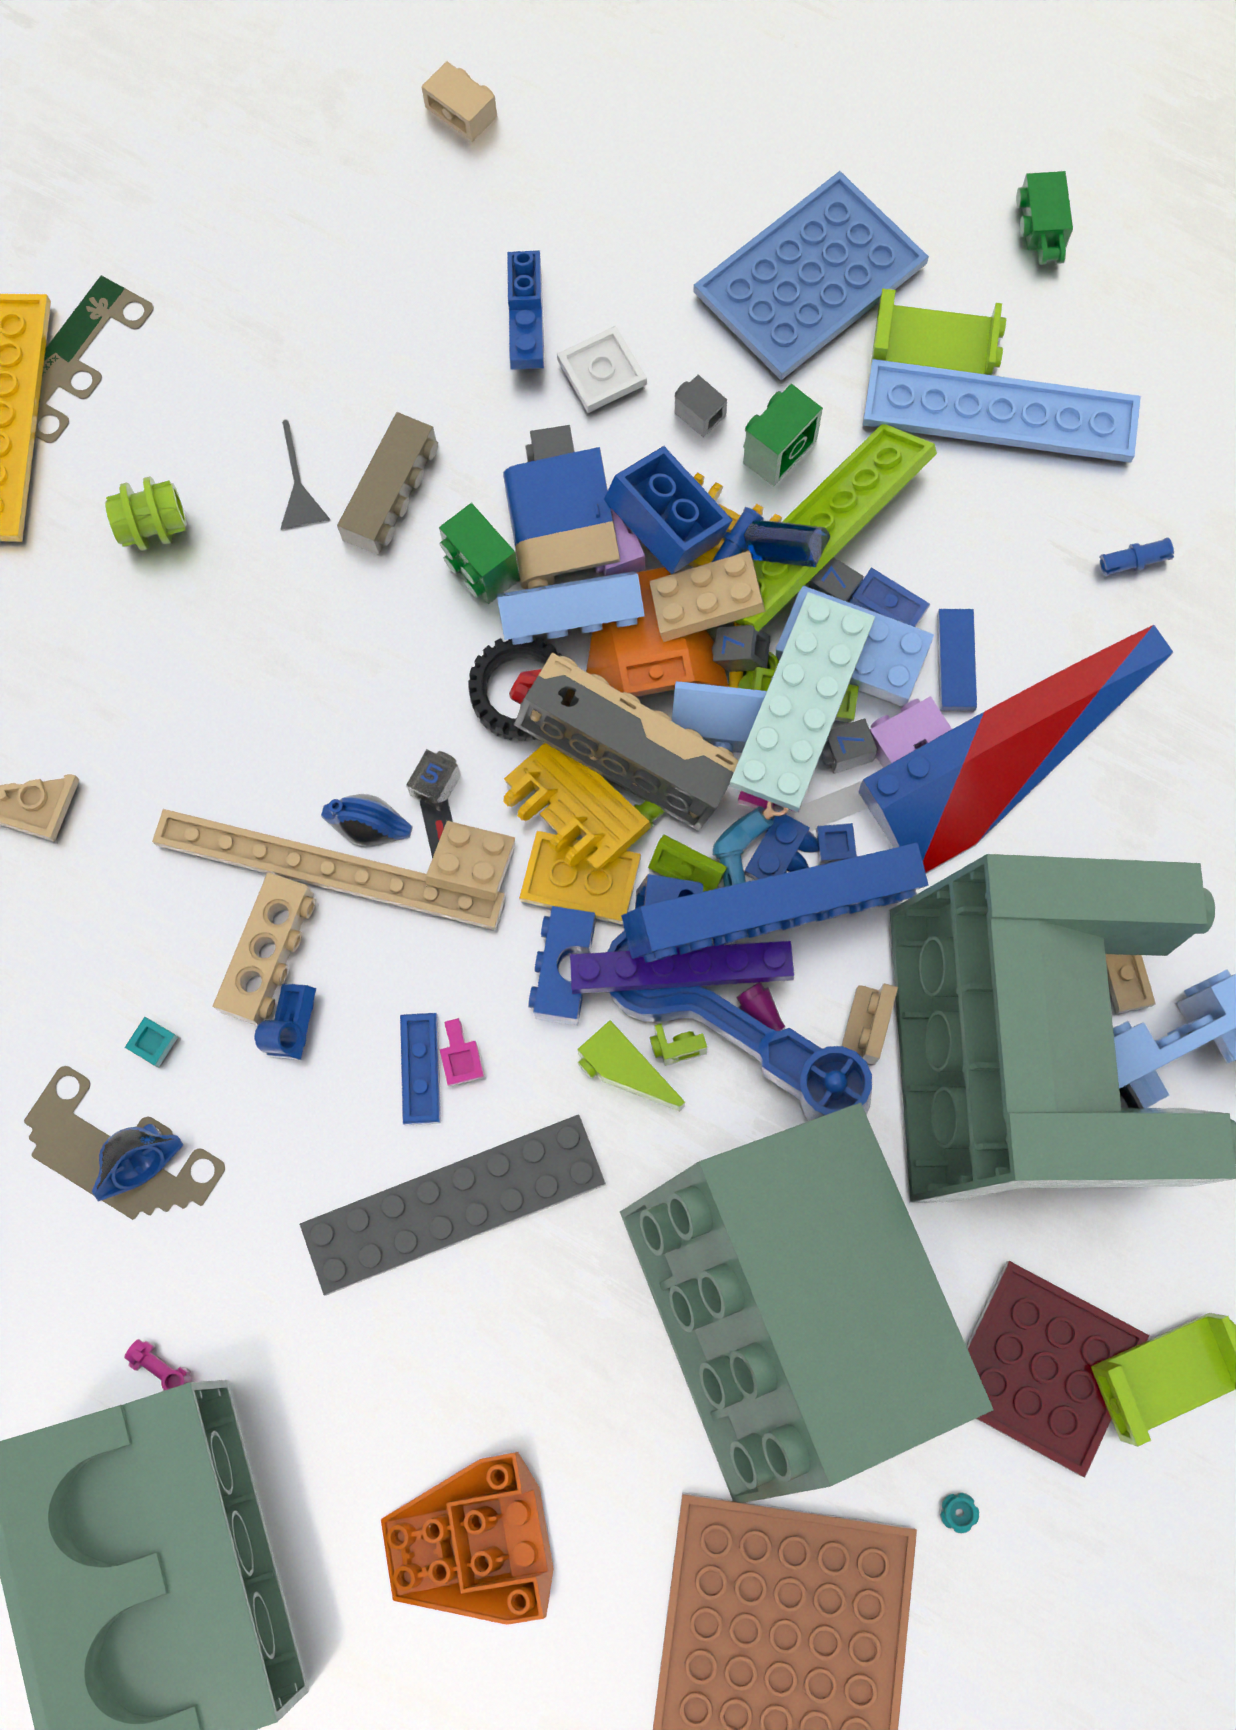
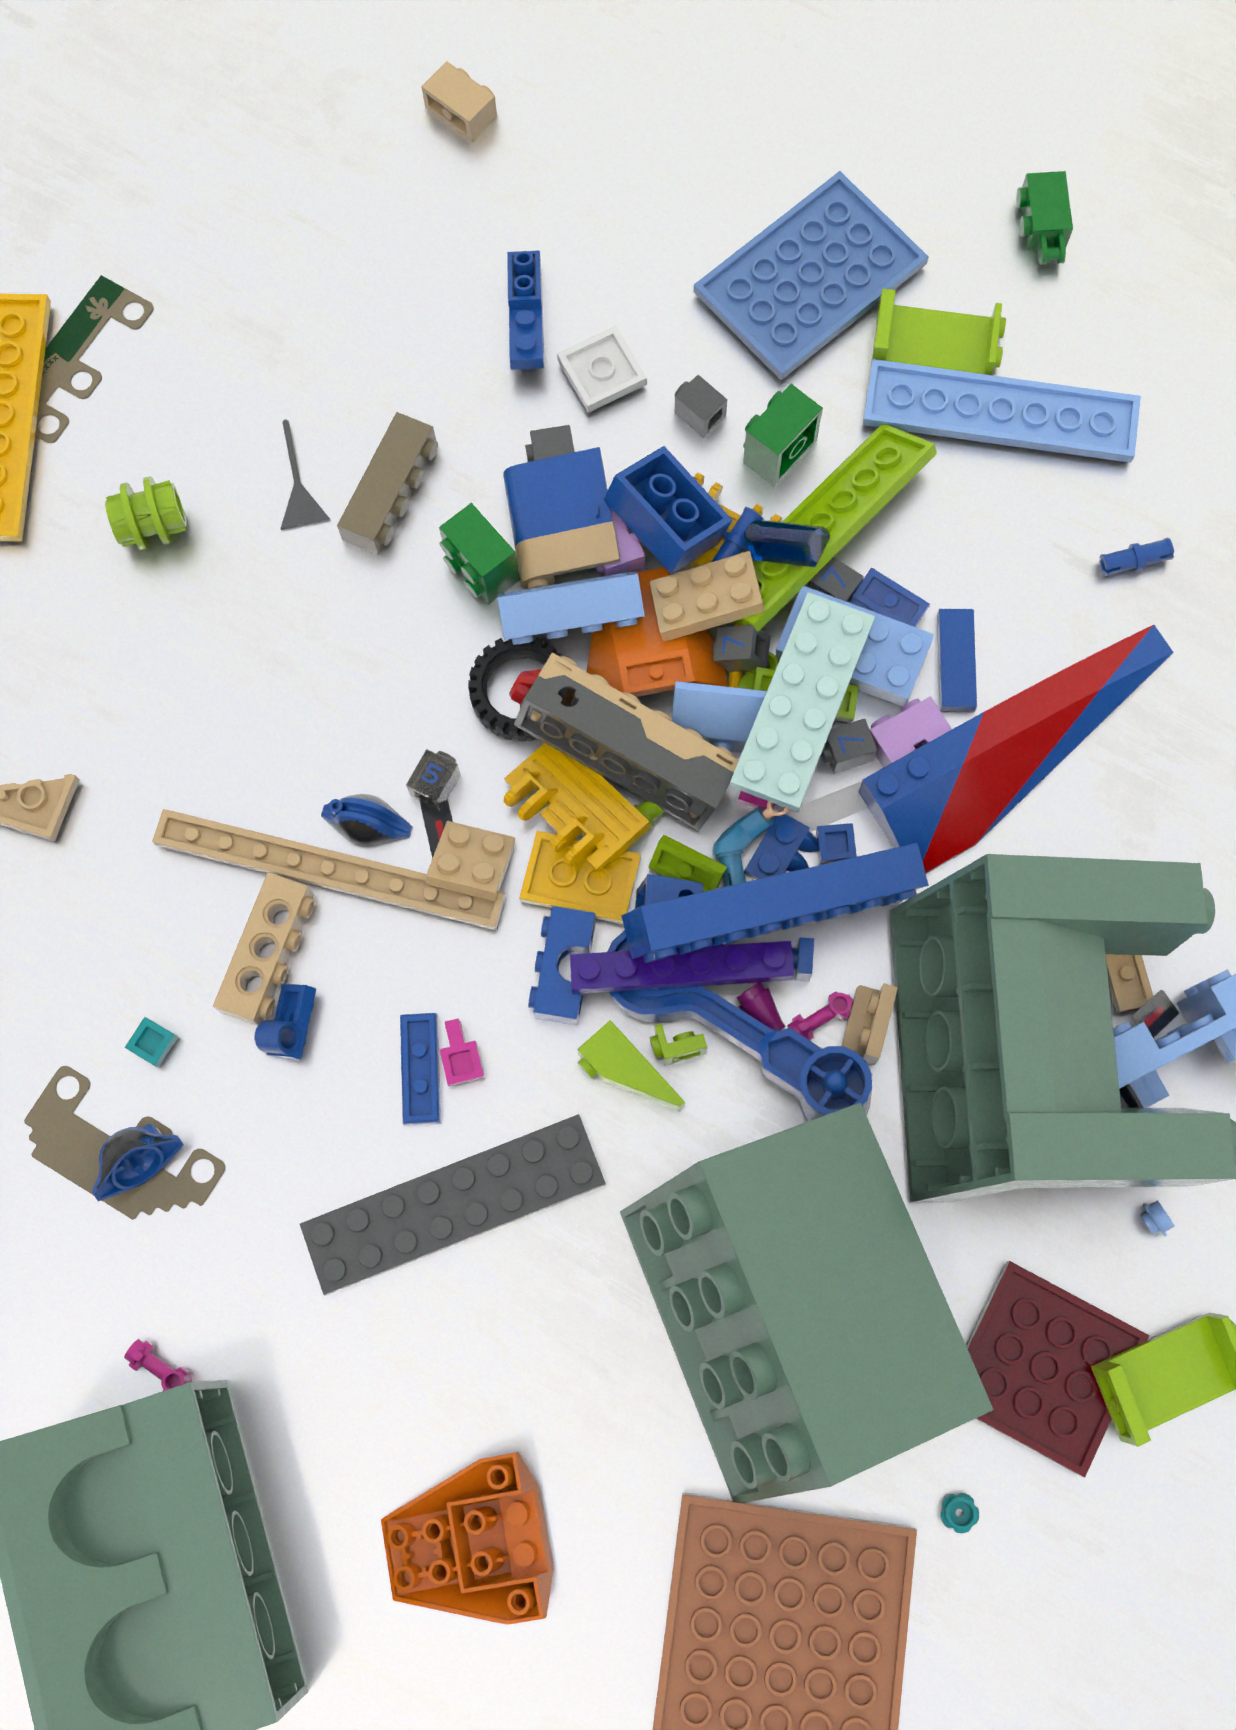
none -> dark pink bar [787,991,854,1040]
none -> blue plate [792,937,814,981]
none -> black sticker [1132,990,1179,1038]
none -> light blue plate [1141,1200,1175,1237]

